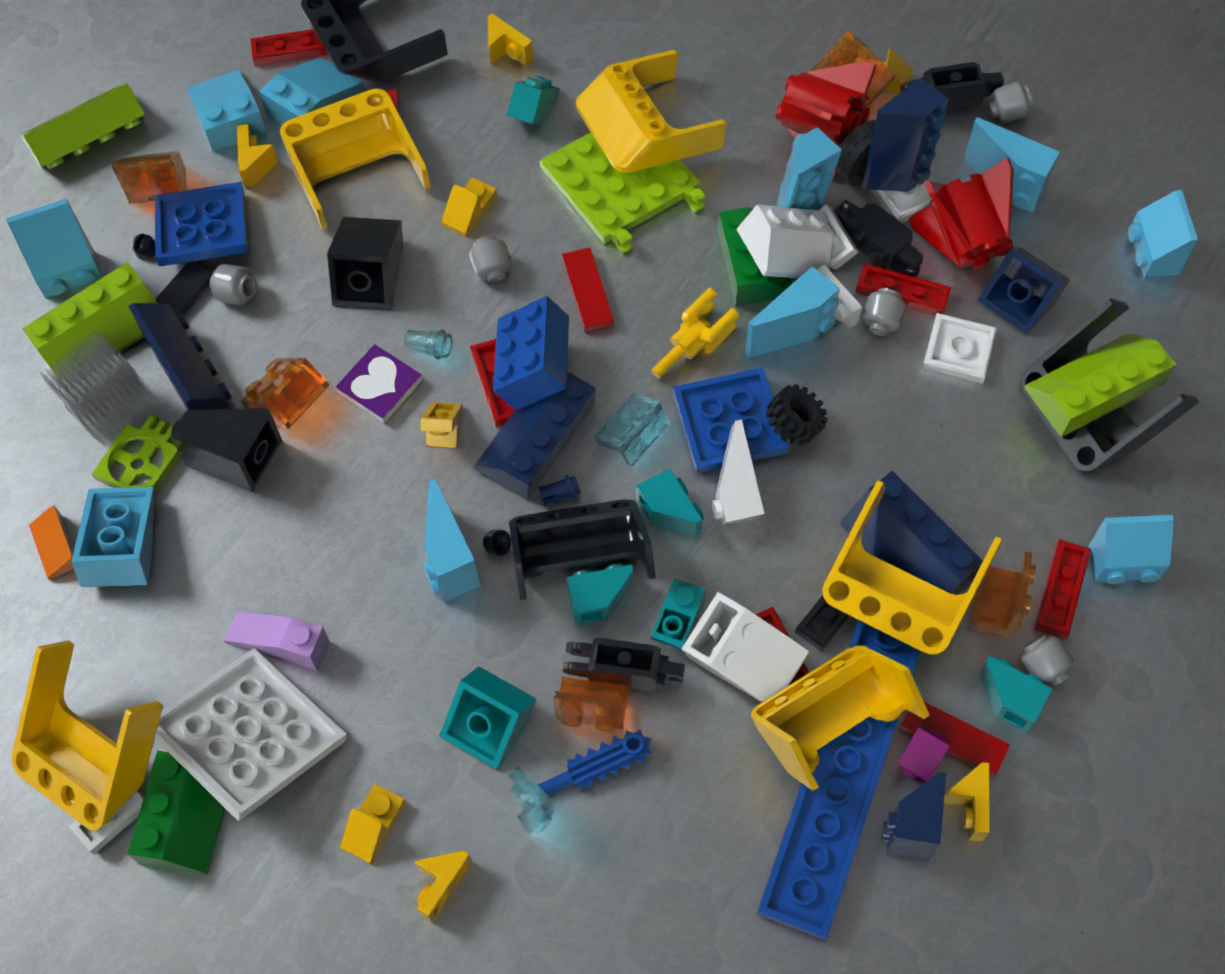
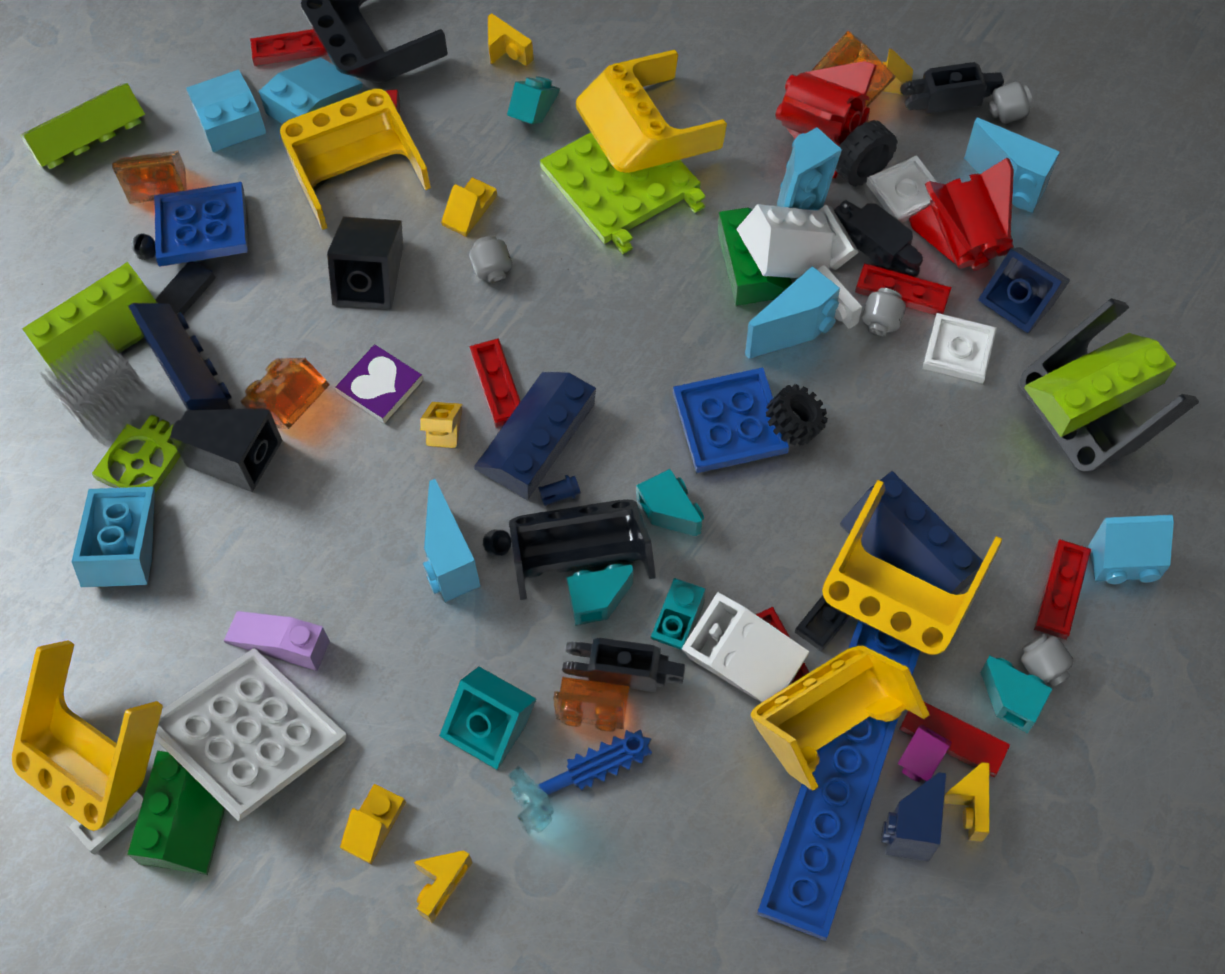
medium azure slope [6,199,103,298] -> none
orange slope [29,506,74,580] -> none
light grey head [210,264,257,305] -> none
yellow slope [237,124,278,189] -> none
clear light blue cone [404,329,453,360] -> none
blue brick [493,296,569,410] -> none
red tile [562,247,614,333] -> none
clear light blue bracket [594,393,669,466] -> none
yellow plant [651,287,740,379] -> none
white slope [712,420,765,526] -> none
dark blue slope [862,78,948,191] -> none
clear orange bracket [970,551,1036,638] -> none
medium azure slope [1128,190,1198,278] -> none

